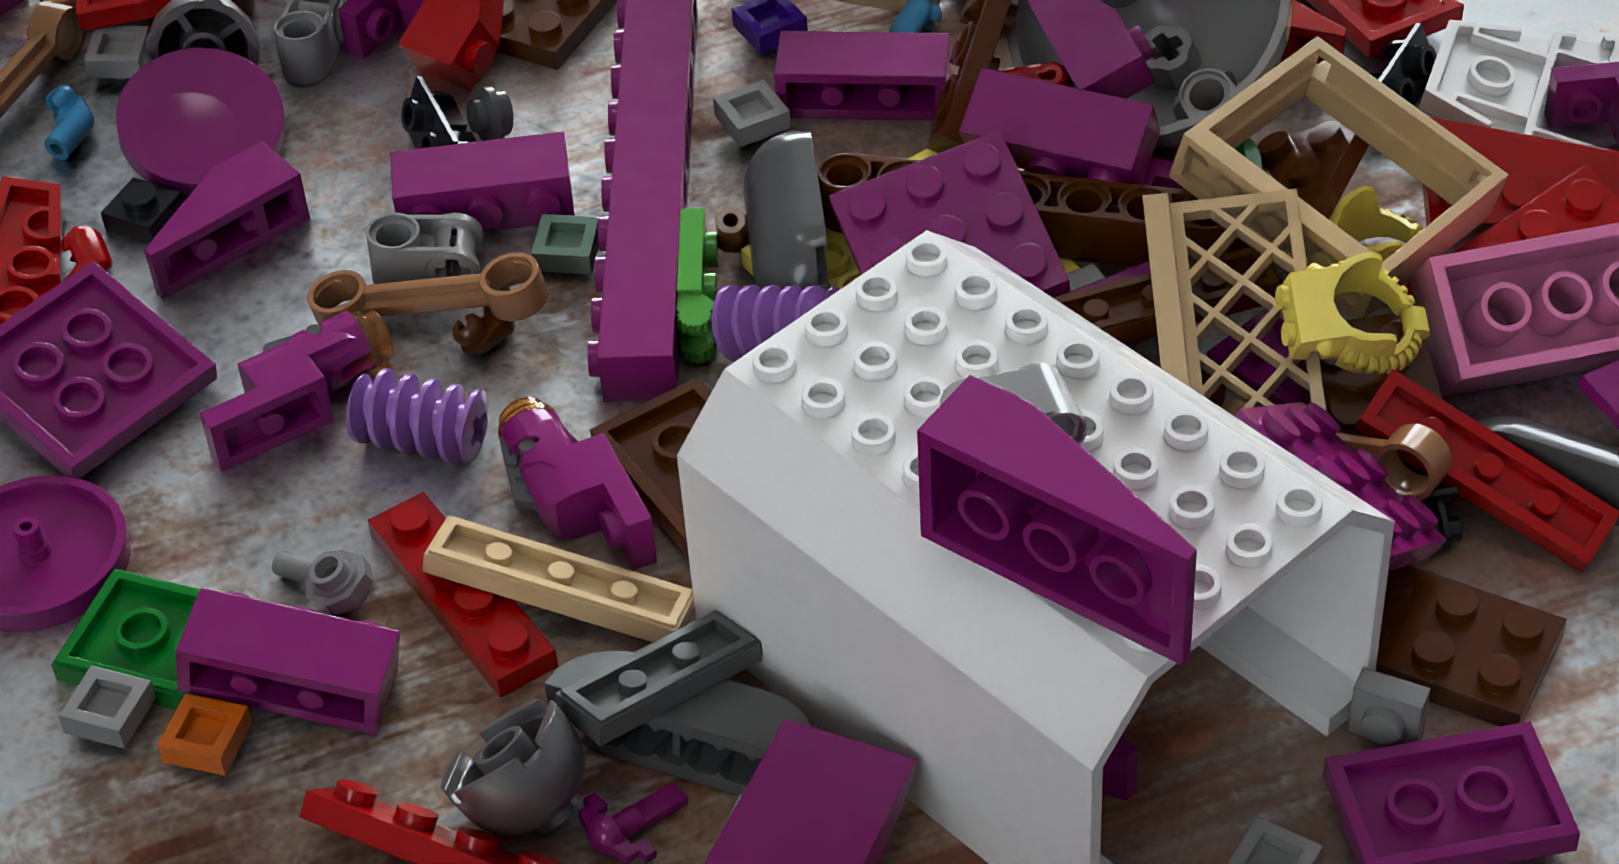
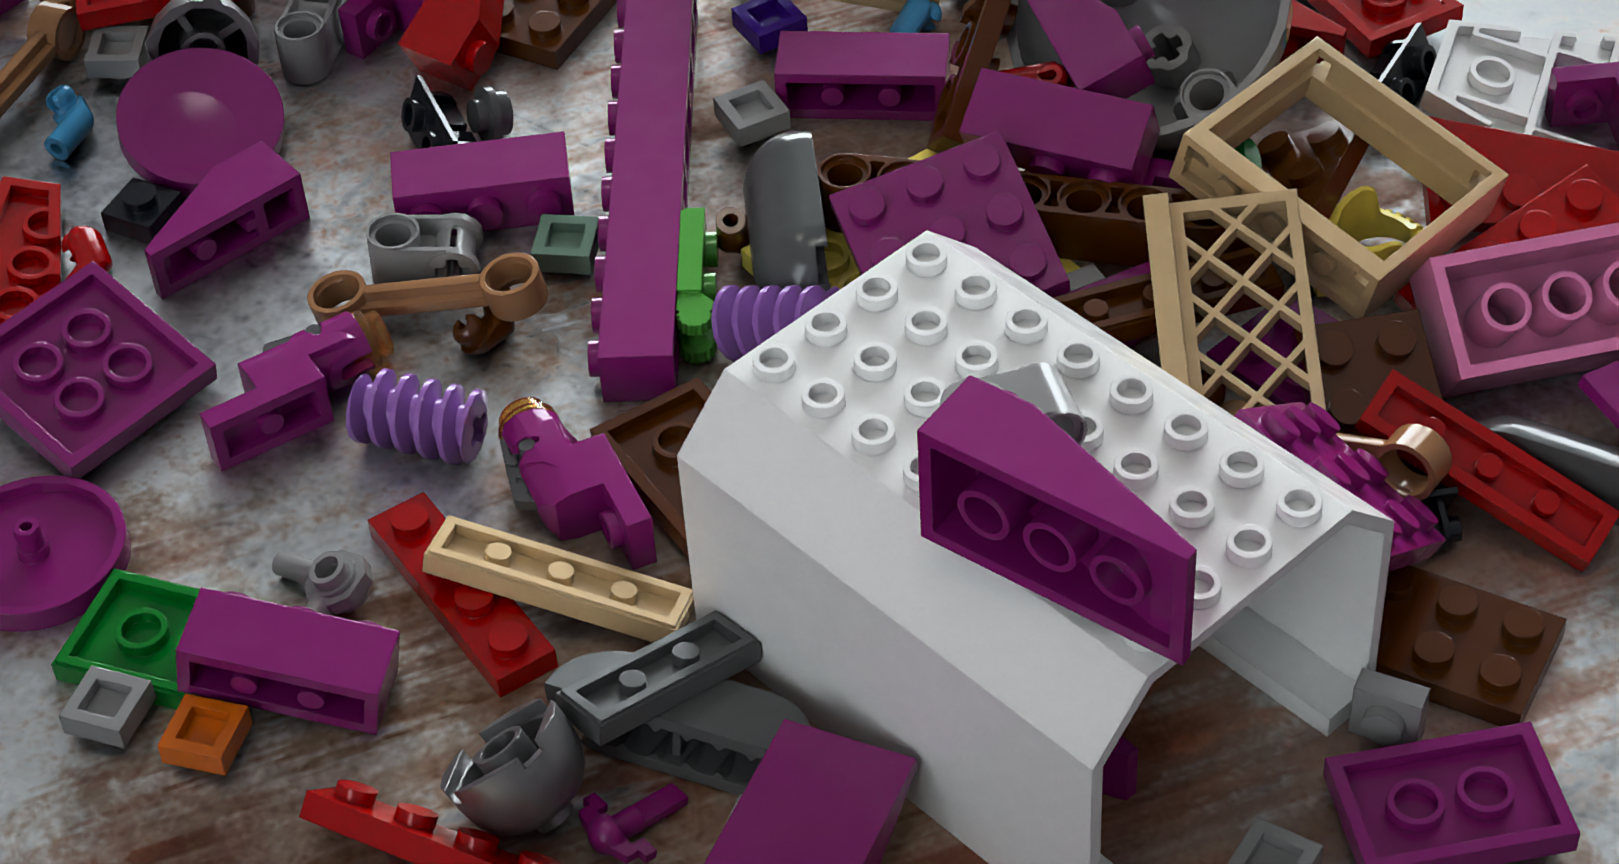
light yellow piece [1275,252,1430,375] -> none

